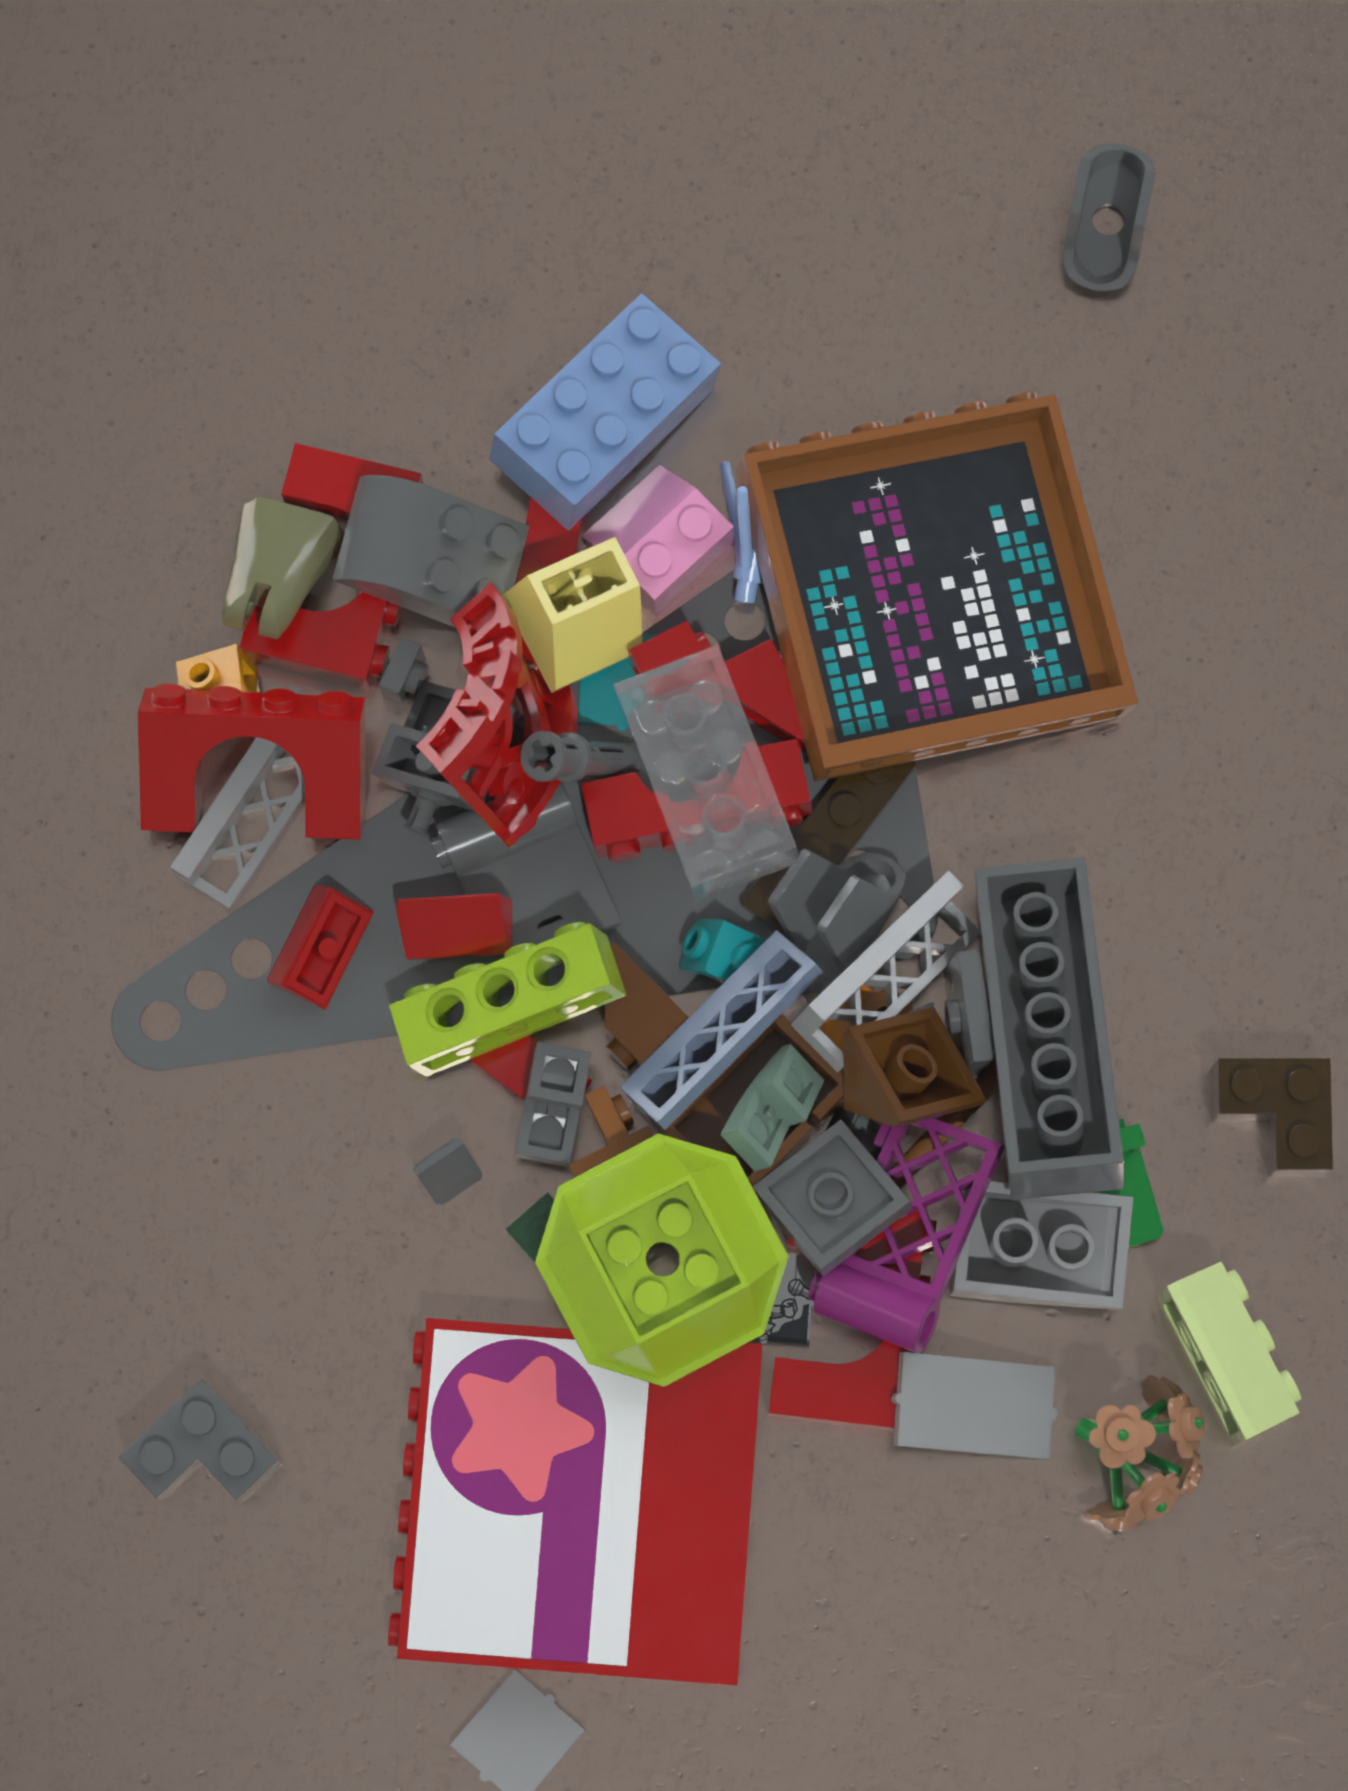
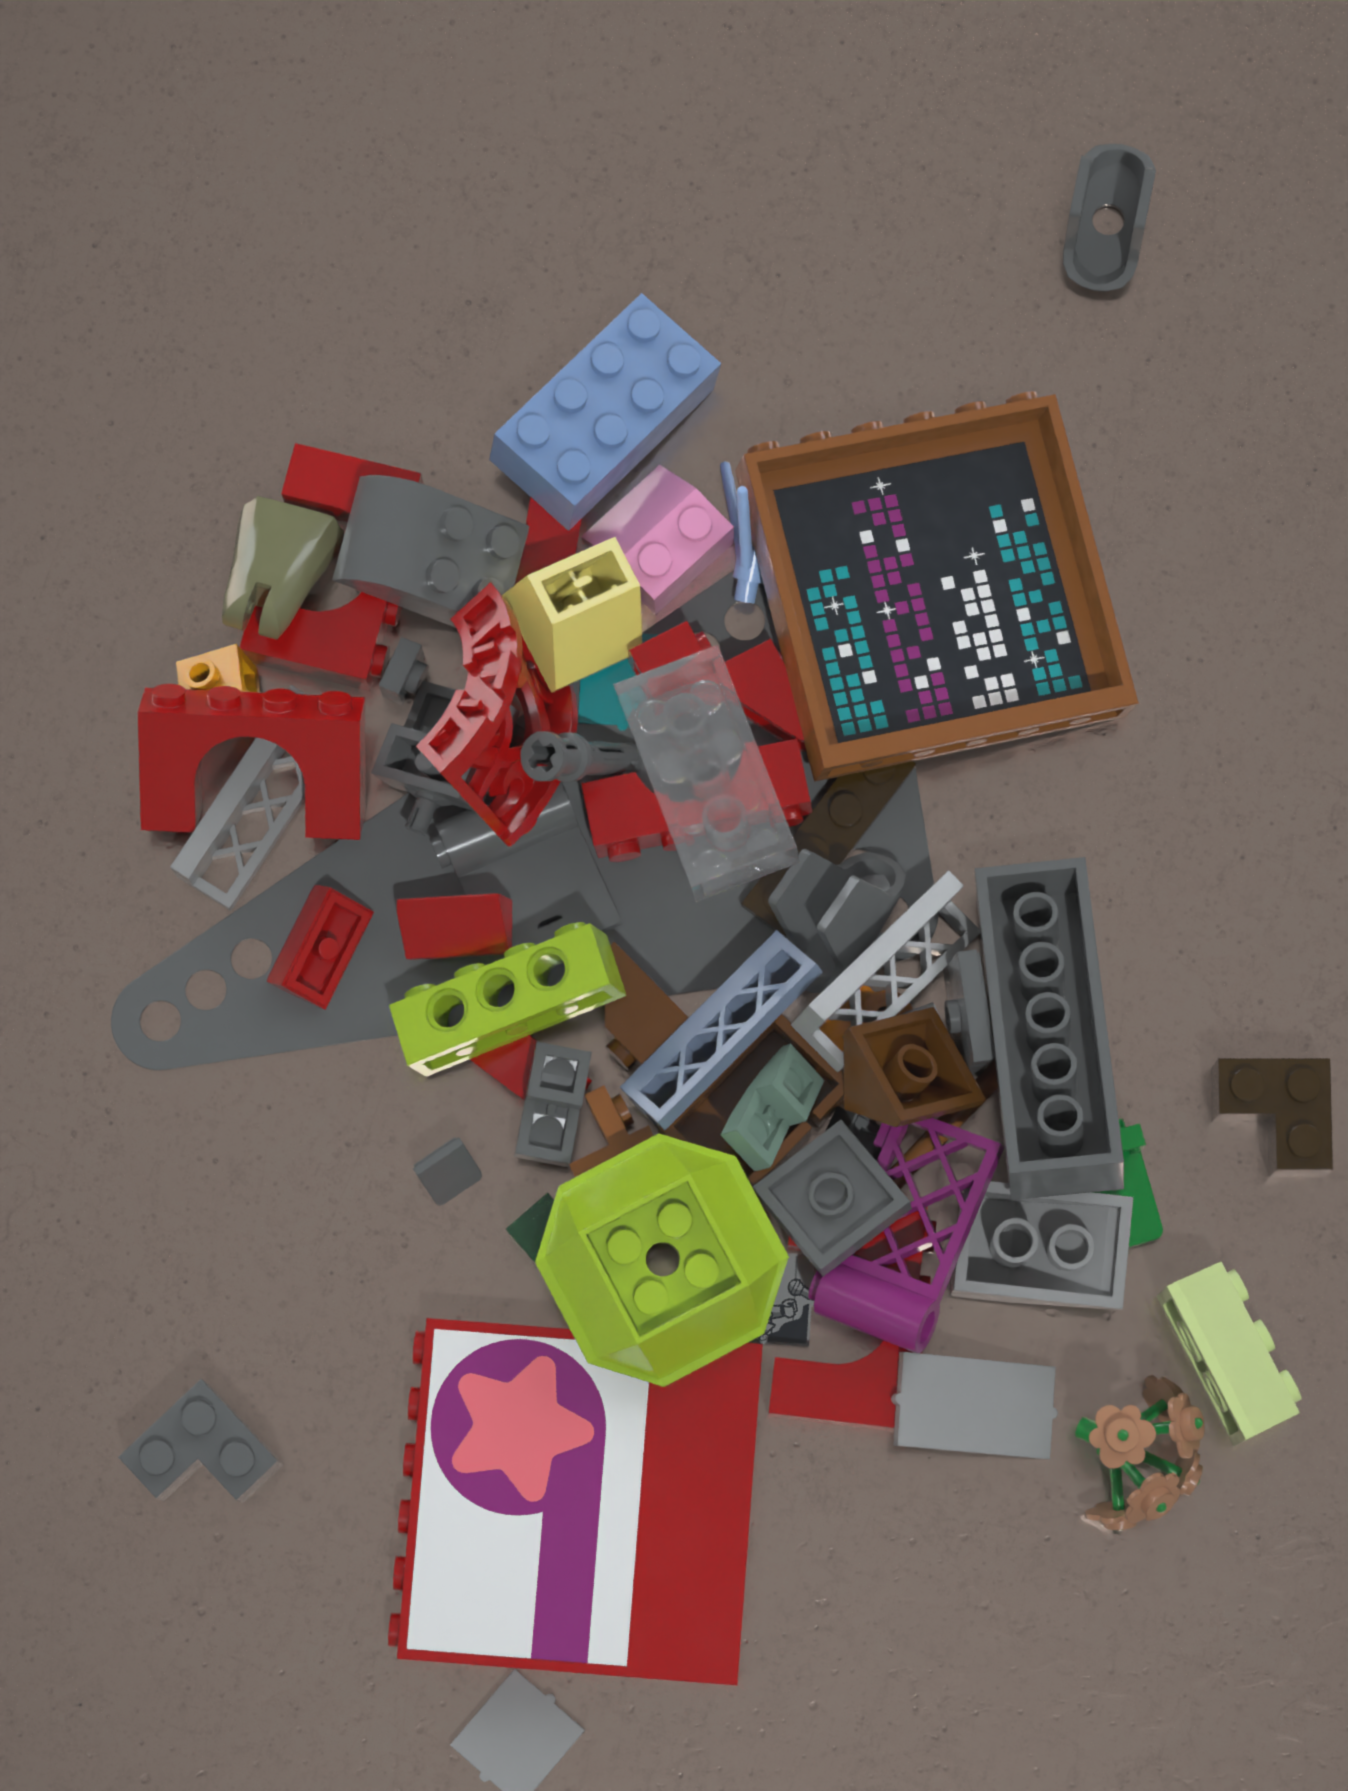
teal bracket [679,918,766,984] -> none

